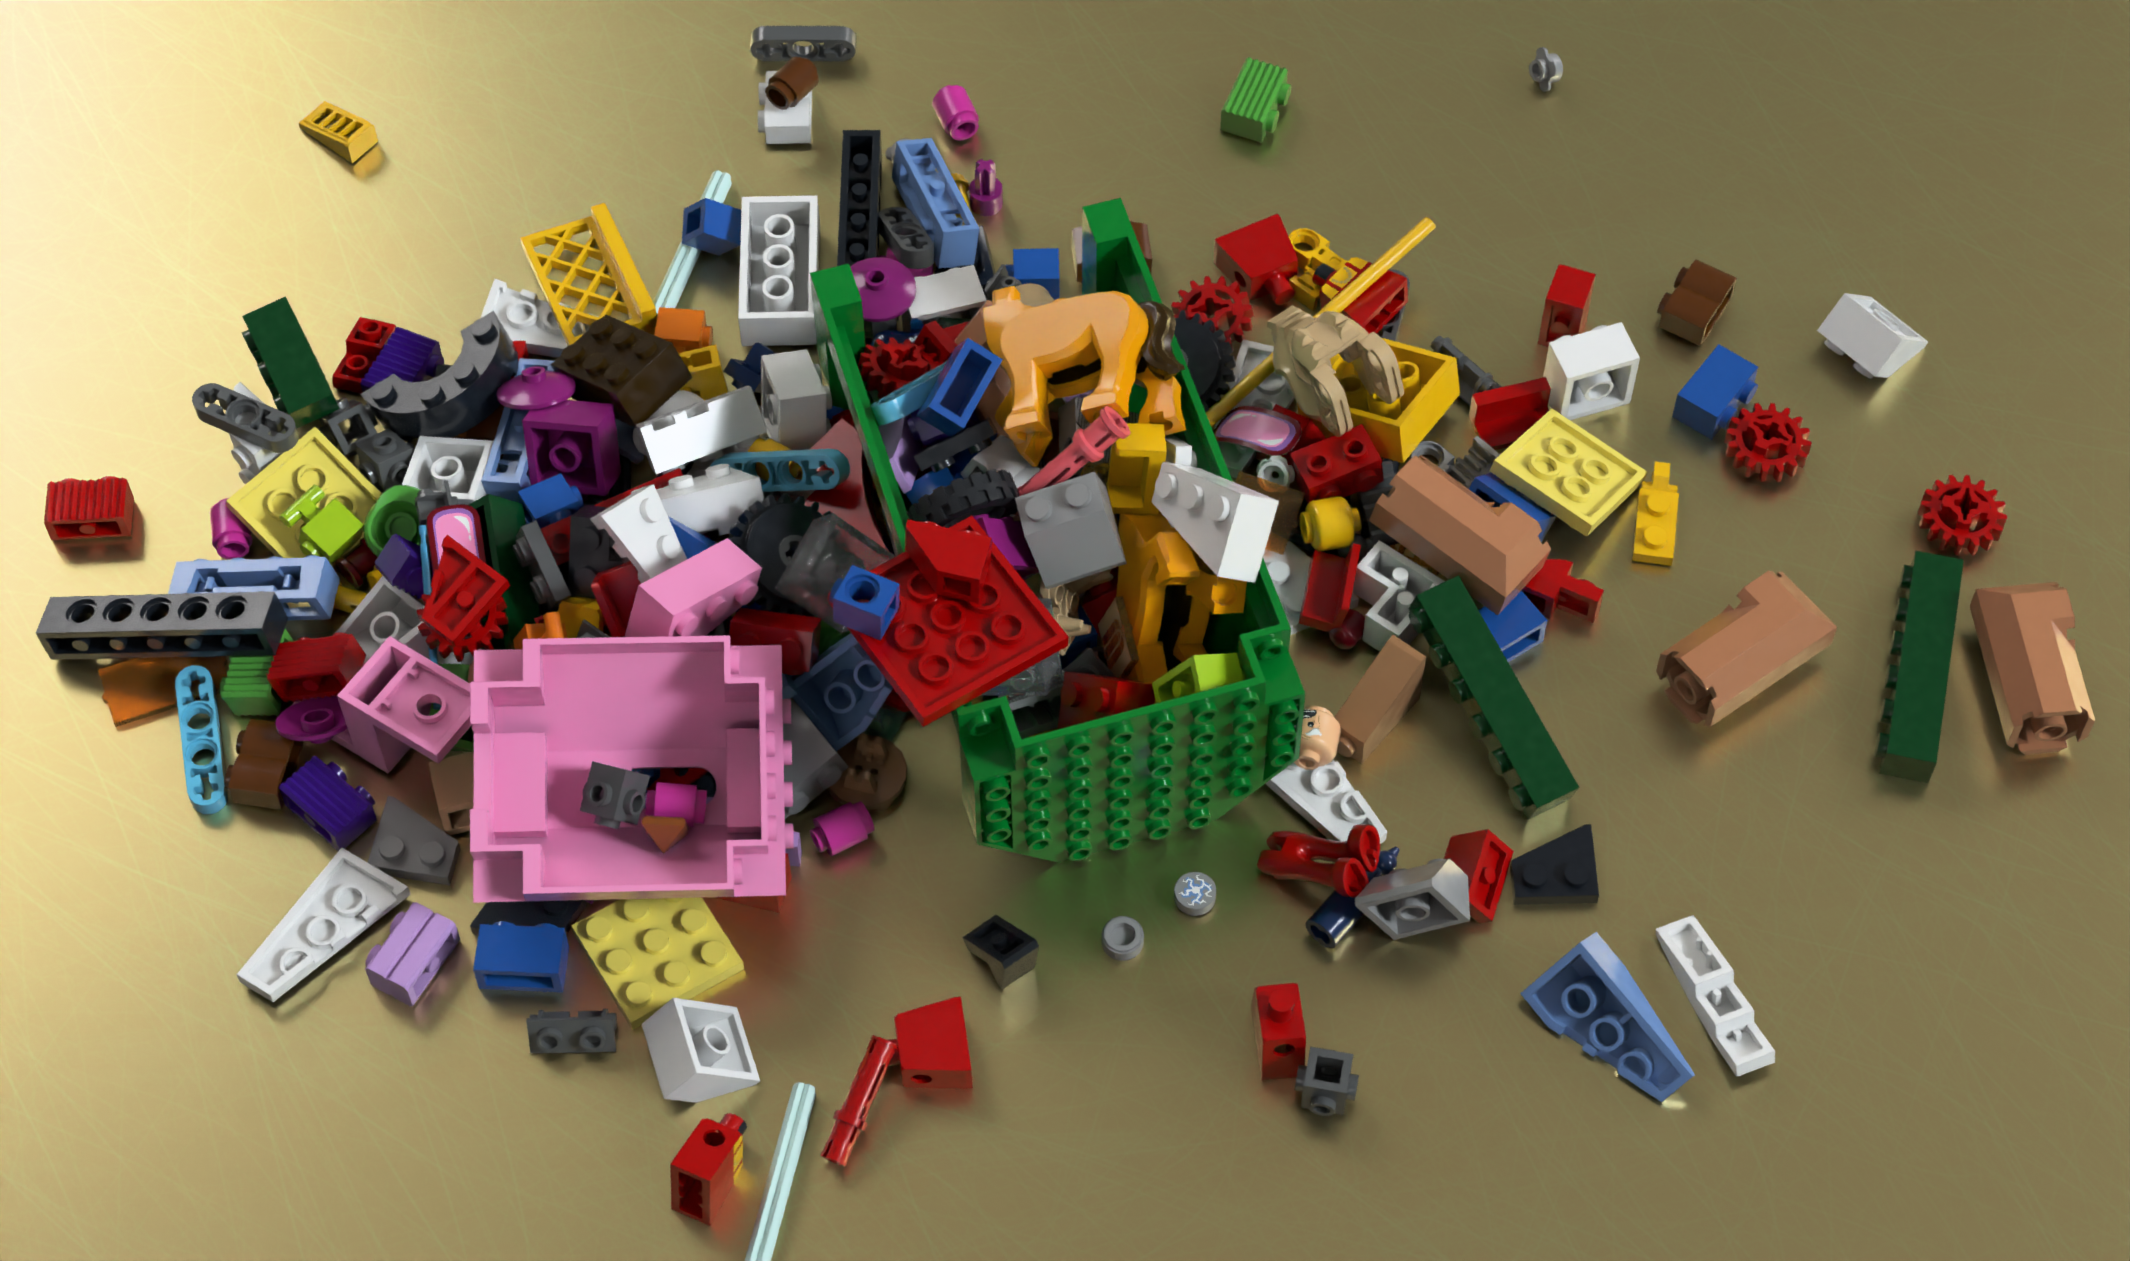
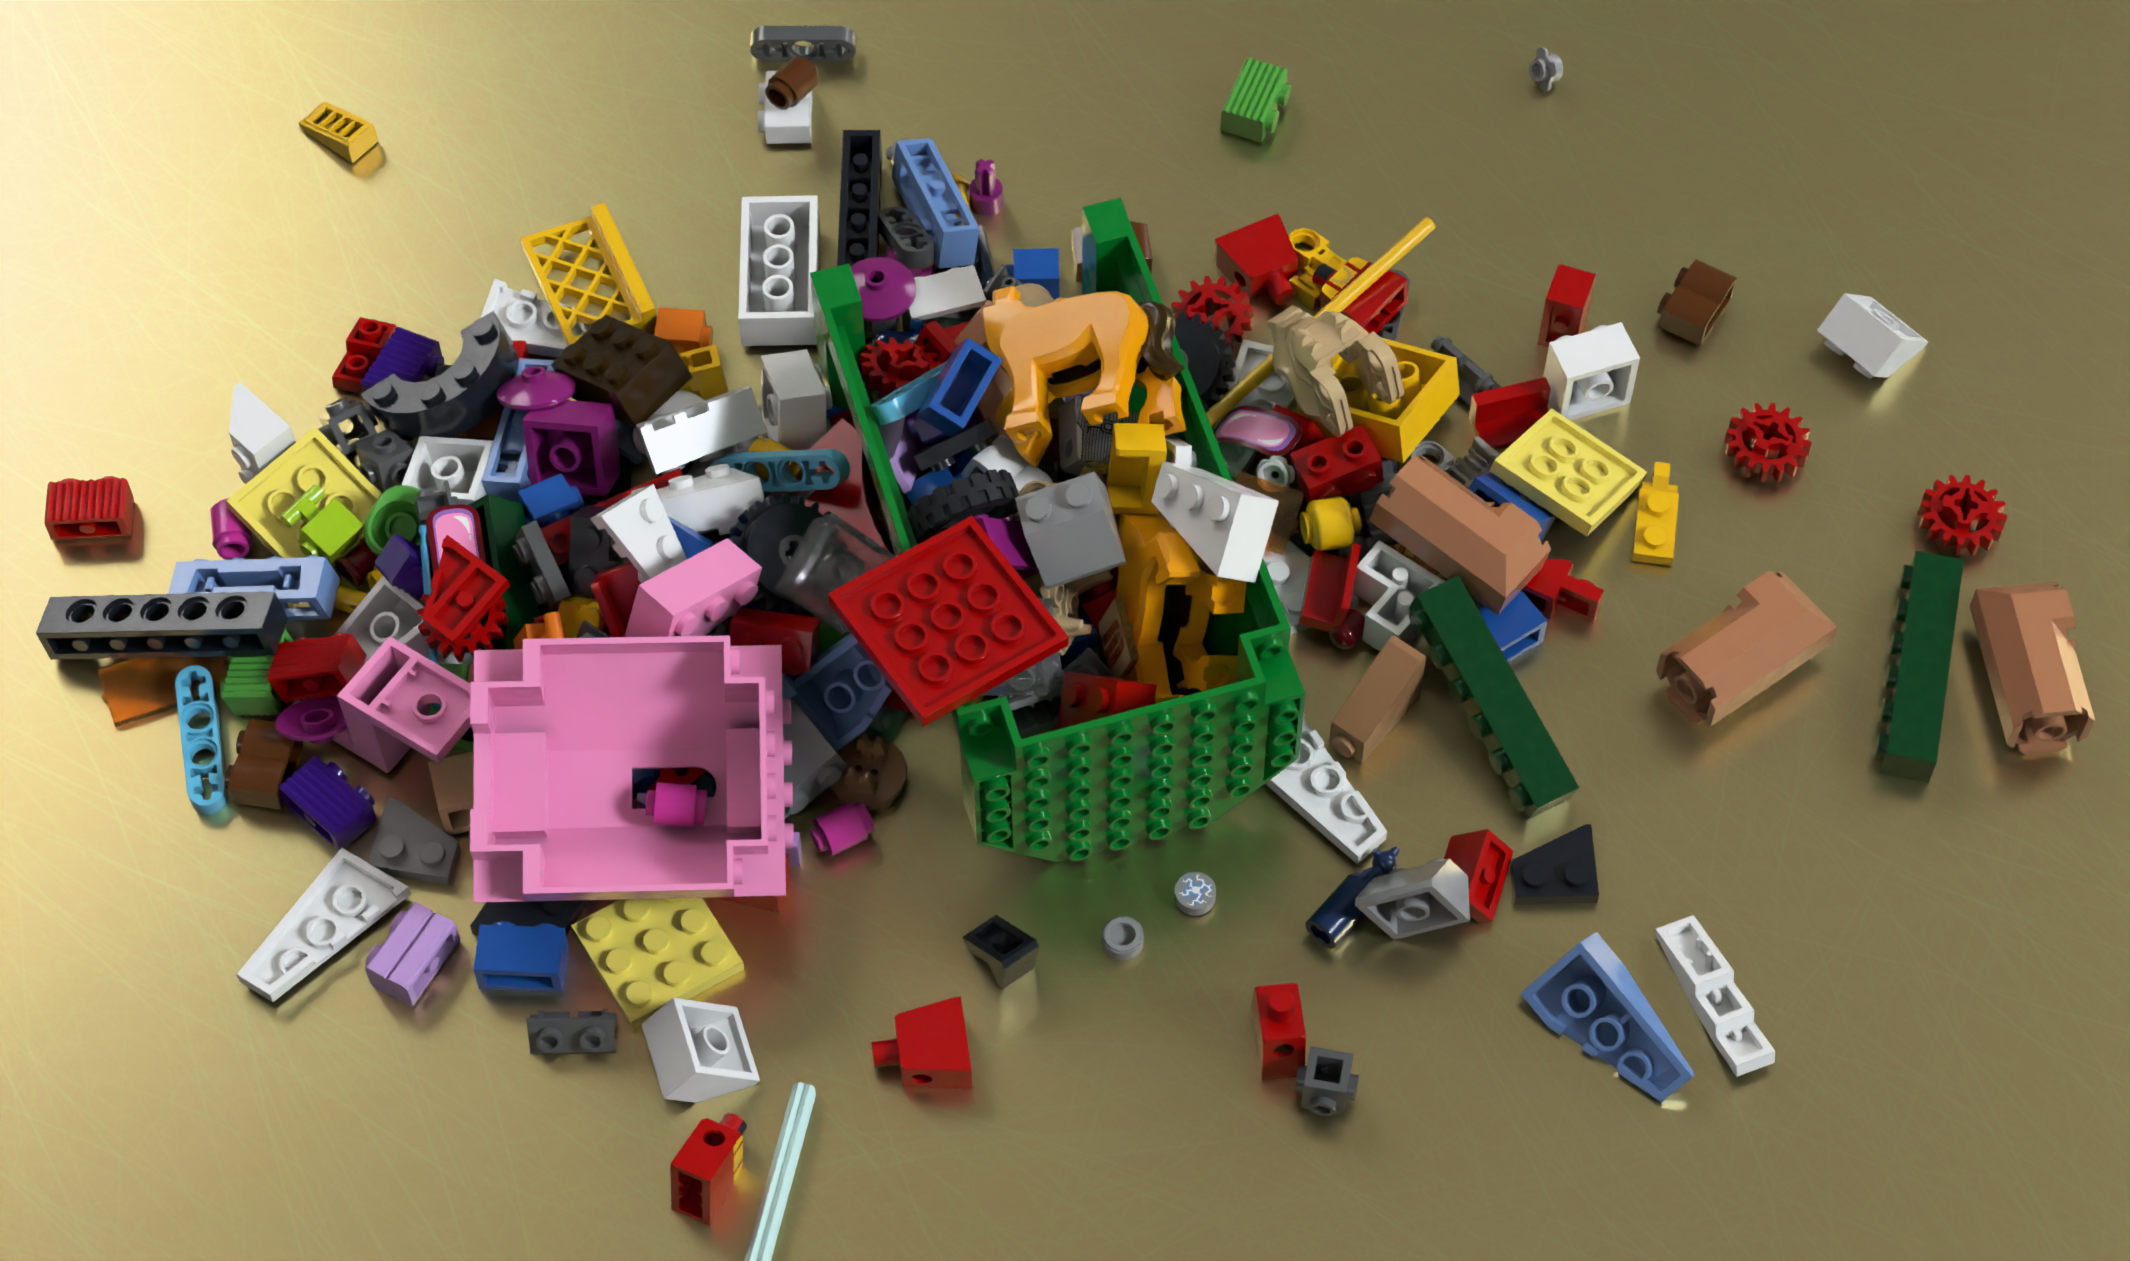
dark grey beam [192,383,299,453] -> none
dark green brick [241,296,340,428] -> none
dark grey brick [580,761,650,829] -> none
dark orange slope [642,816,689,854] -> none
light aqua axle [653,170,732,315] -> none
blue brick [682,198,741,256] -> none
dark blue bracket [723,342,776,393] -> none
red pin [820,1035,898,1167] -> none
blue brick [829,565,900,641] -> none
red slope [905,519,992,603] -> none
dark pink brick [932,85,979,141] -> none
coral pin [1017,406,1130,496] -> none
lime brick [1152,653,1245,703] -> none
red piece [1257,824,1380,897] -> none
light nougat head [1295,705,1341,770] -> none
blue piece [1672,344,1758,440] -> none

